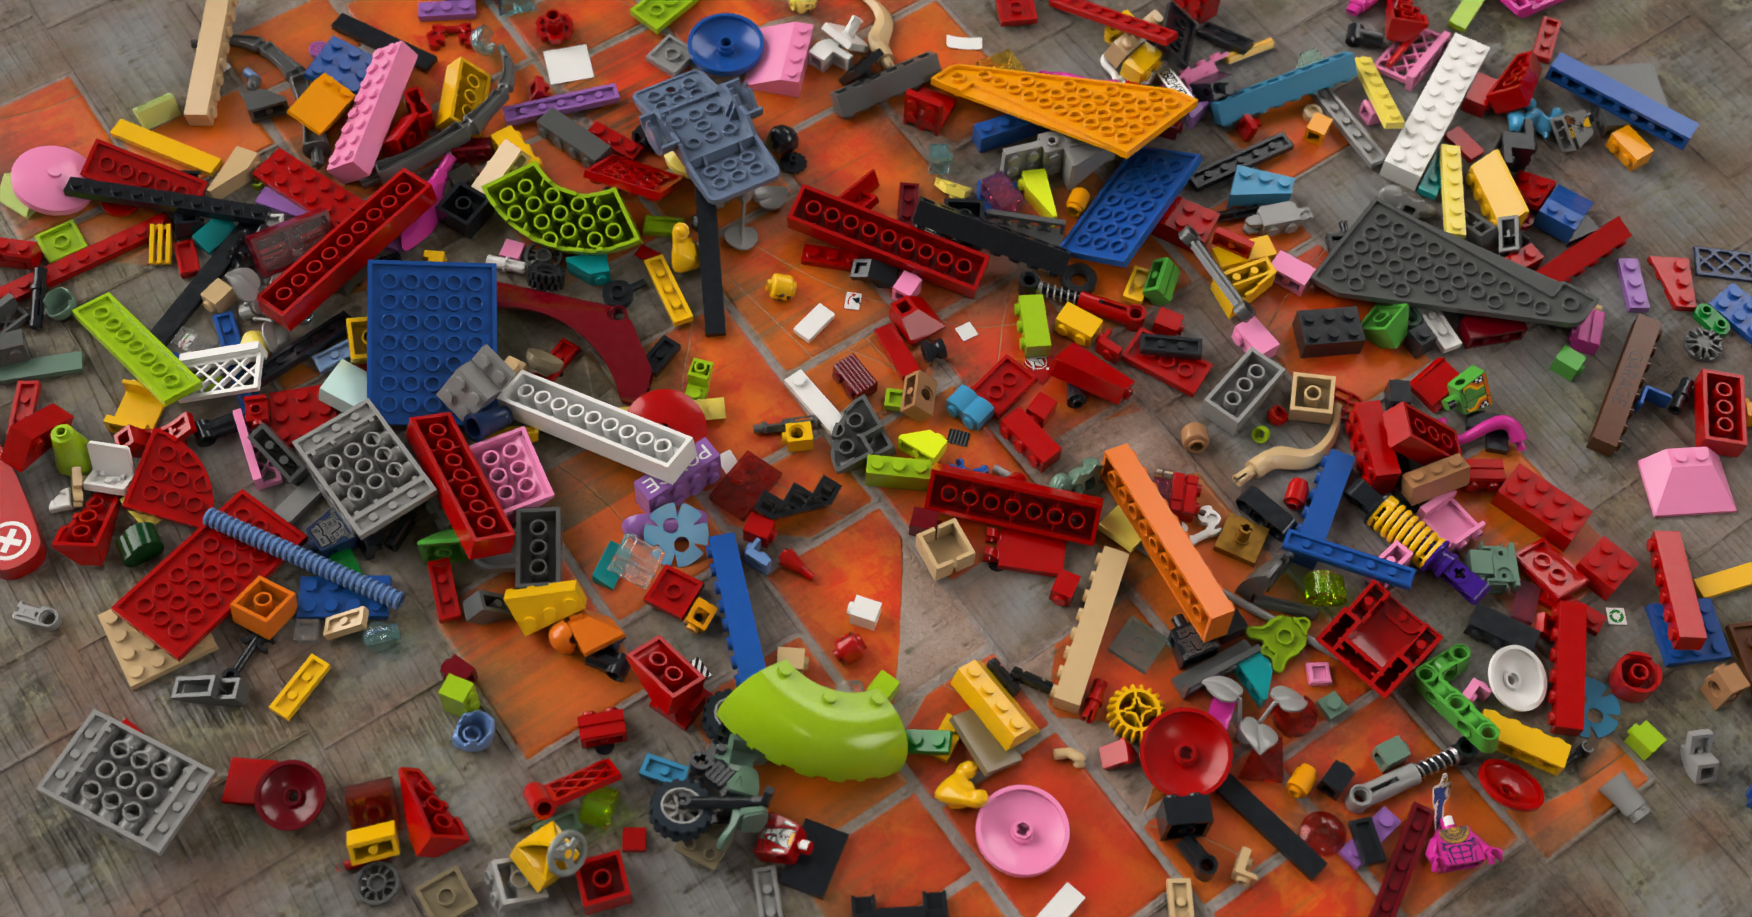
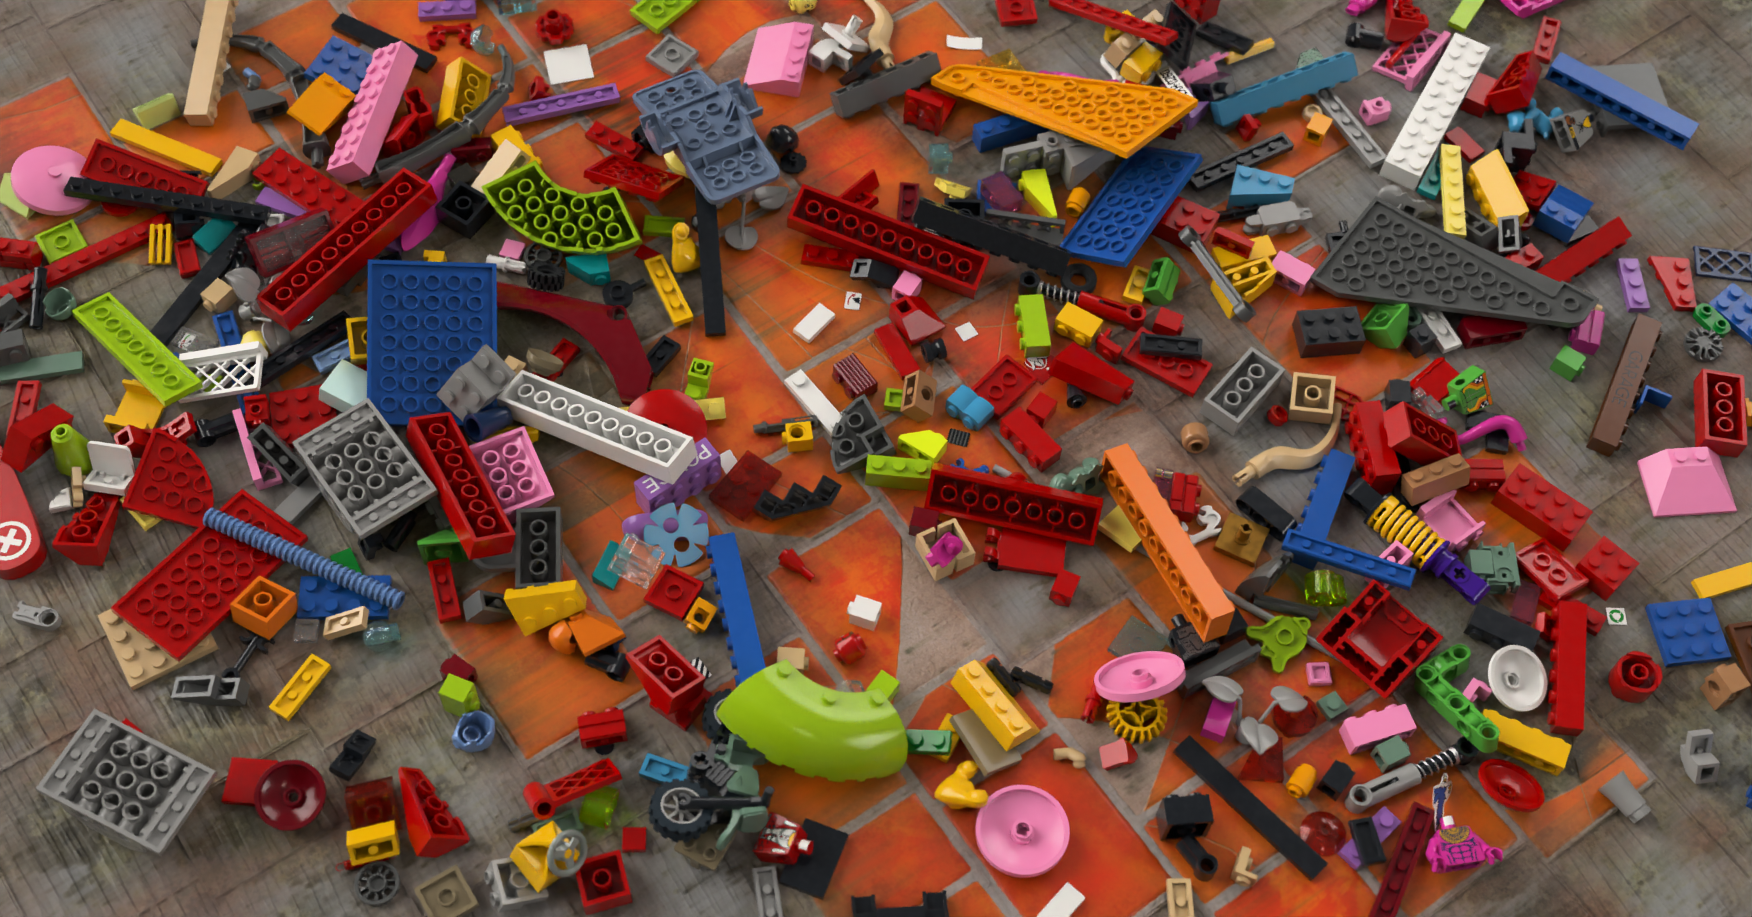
dark green piece [115,522,164,567] -> none
torso [301,507,359,559] -> none
medium lavender tile [309,41,327,59] -> none
dark grey brick [537,107,612,168] -> none
blue dish [688,13,764,77] -> none
red brick [743,512,778,549] -> none
medium blue bracket [744,538,771,576] -> none
yellow head [766,273,797,301] -> none
tan brick [1050,546,1130,714] -> none
red dish [1140,707,1233,797] -> none
bright pink brick [1231,316,1280,358] -> none
teal slope [1234,652,1273,709] -> none
lime hinge [1252,425,1270,443] -> none
red brick [1283,477,1309,510] -> none
light yellow plate [1355,56,1405,129] -> none
black hand [1566,740,1594,765] -> none
dark azure piece [1580,677,1621,738] -> none
light orange brick [1605,124,1654,172] -> none
lime brick [1624,720,1667,761] -> none
brick [1646,530,1707,650] -> none
black pin [1668,377,1694,415] -> none
none -> black slope [329,729,376,782]
none -> dark pink hips [925,531,963,568]
none -> bright pink dish [1094,651,1186,702]
none -> bright pink brick [1339,704,1417,755]
none -> clear plate [1411,387,1445,419]

